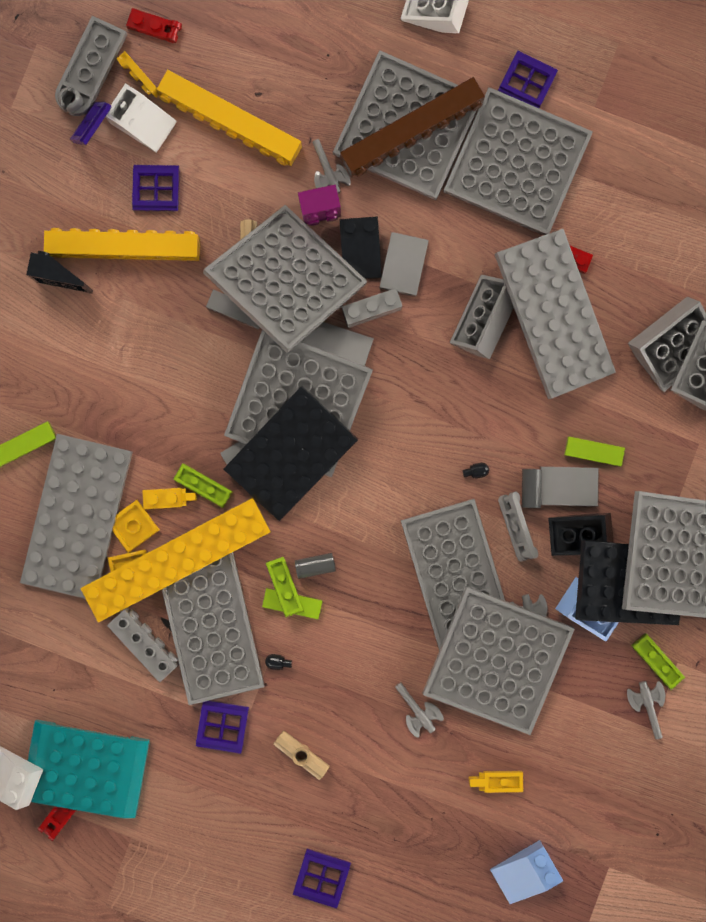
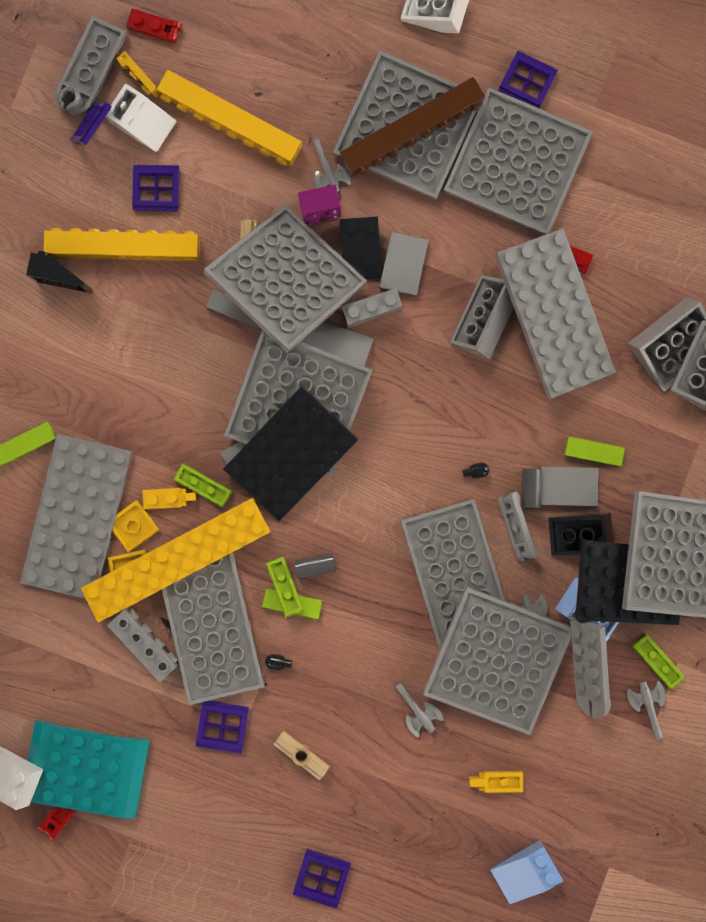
none -> light grey plate [570,617,611,719]

